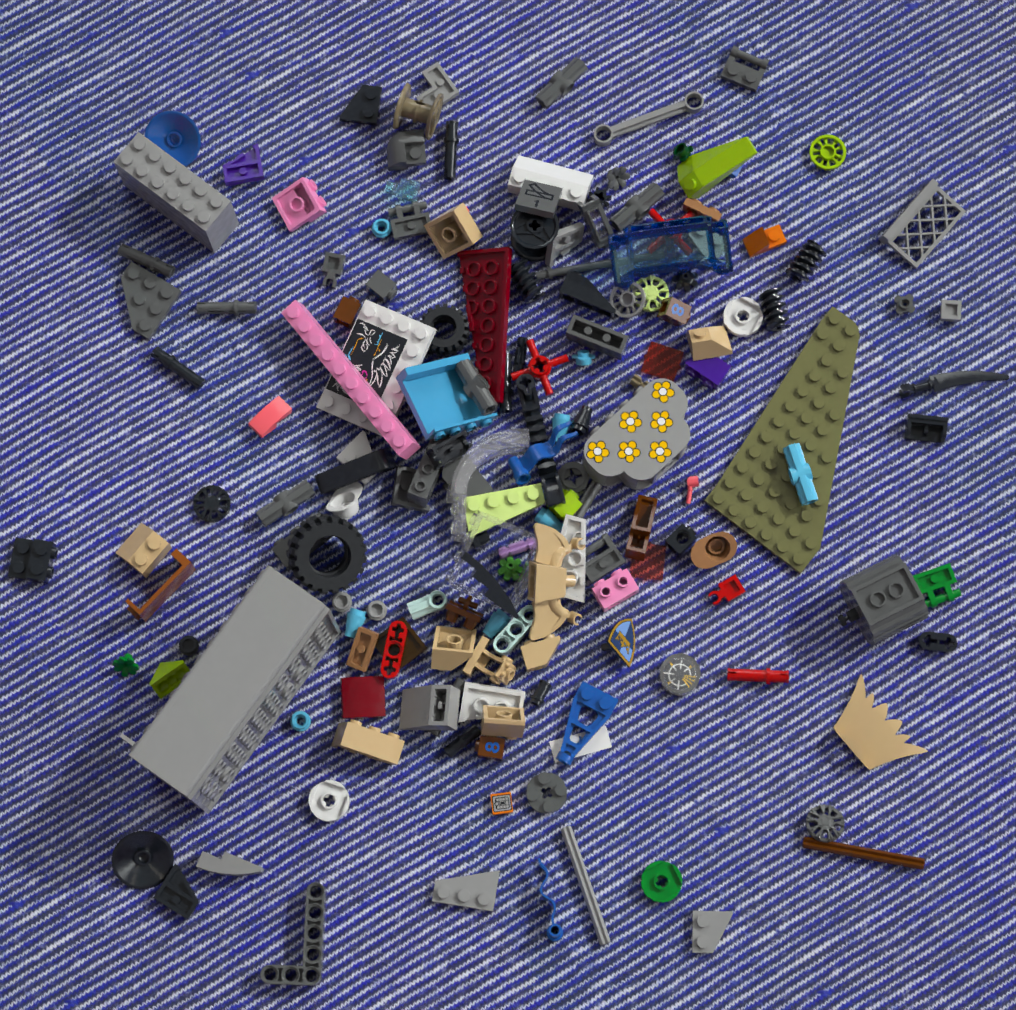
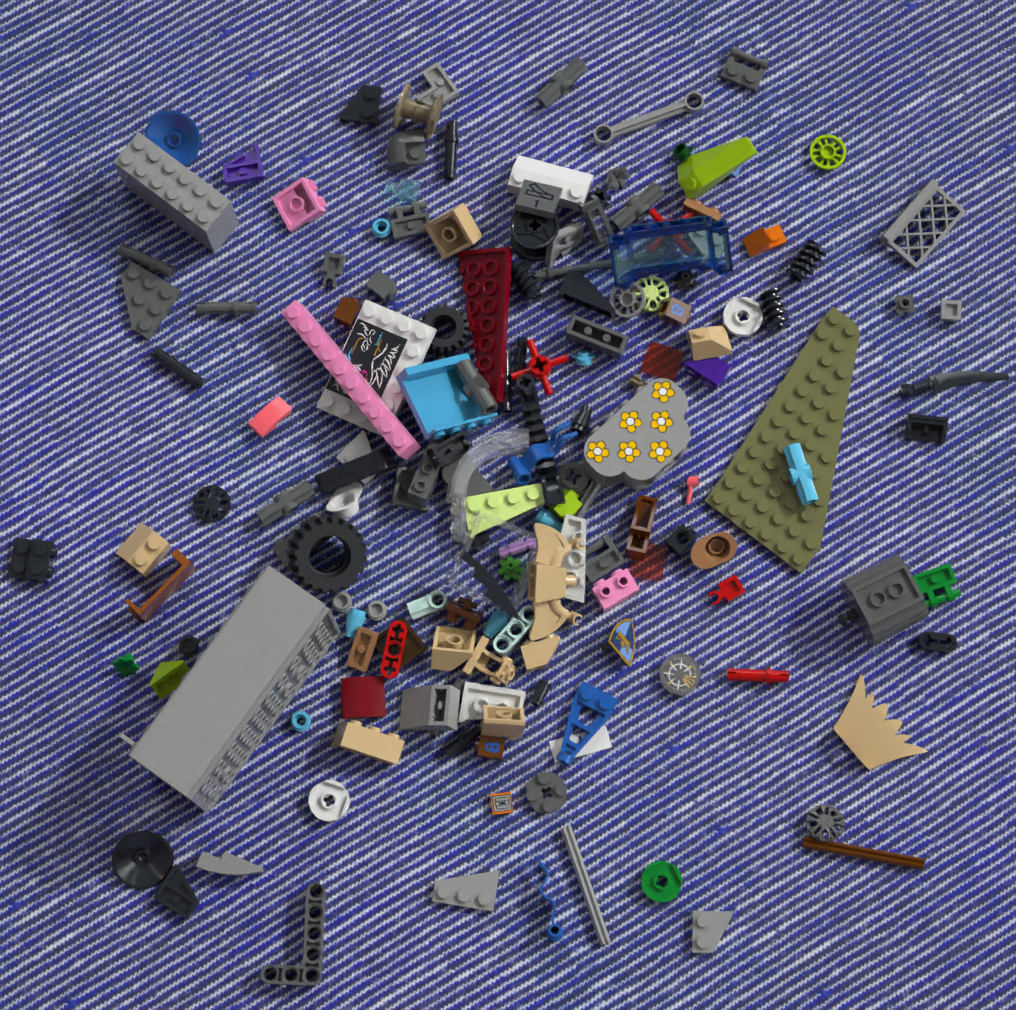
medium azure cone [552,413,570,443] -> none

